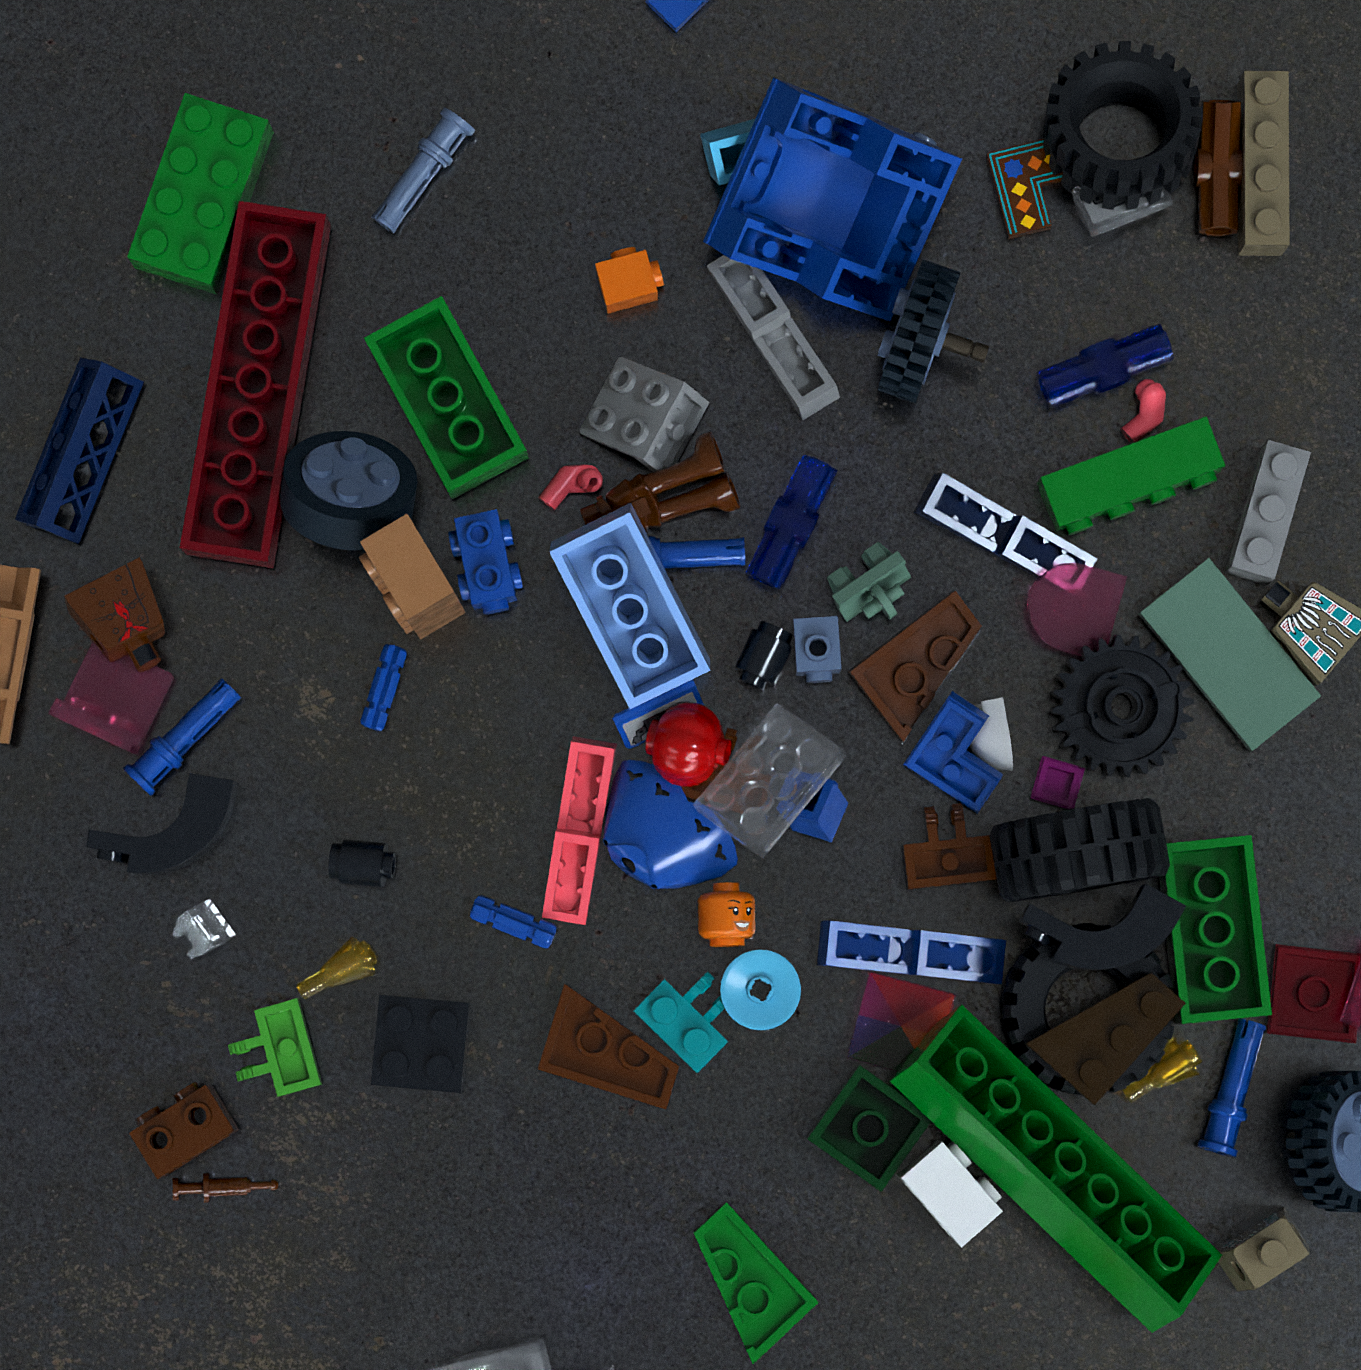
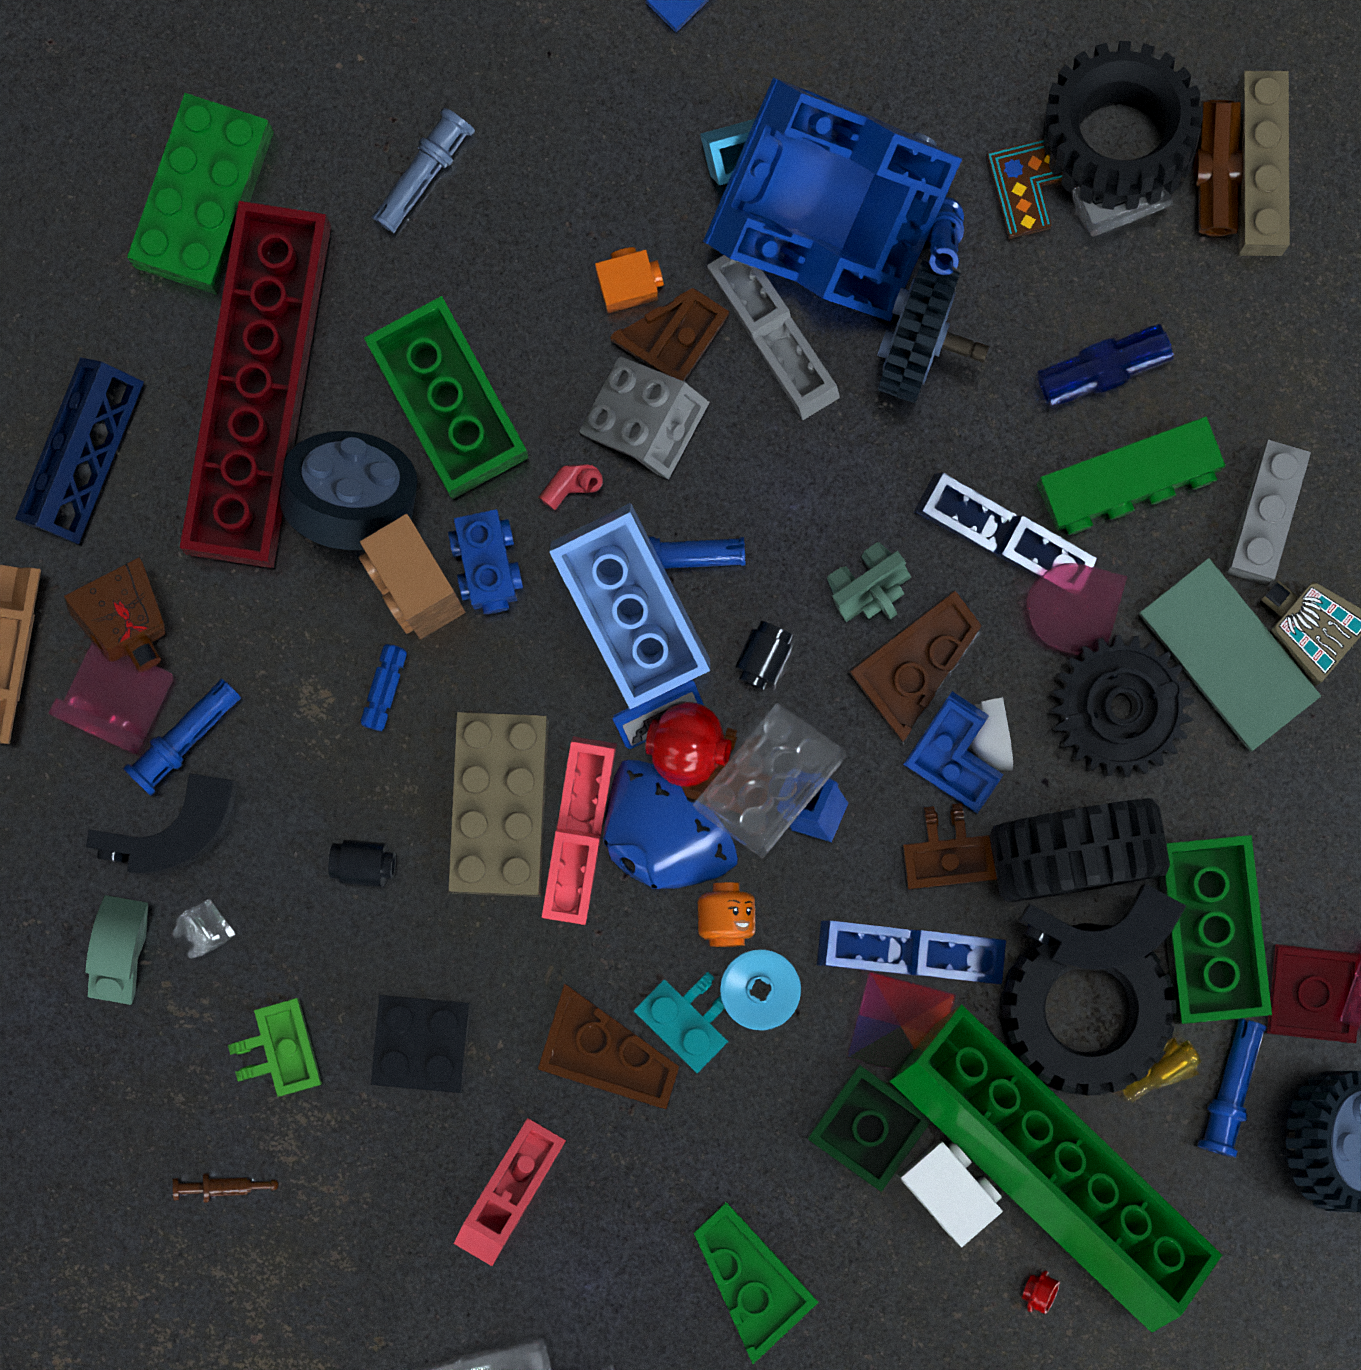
reddish brown brick [129,1082,239,1179] -> none
clear yellow cone [297,937,377,999] -> none
blue axle [470,895,557,948] -> none
reddish brown piece [580,431,741,533] -> none
clear blue piece [746,454,838,590] -> none
sand blue brick [792,616,842,683] -> none
dark brown wing [1025,973,1186,1105] -> none
magenta tile [1029,756,1085,810] -> none
coral arm [1120,379,1166,444] -> none
dark tan torso [1217,1207,1310,1291] -> none
none -> sand green brick [85,895,148,1005]
none -> dark tan brick [449,712,549,897]
none -> coral slope [454,1118,566,1266]
none -> reddish brown wing [610,288,730,382]
none -> blue pin [927,197,964,275]
none -> red plate [1022,1271,1060,1314]

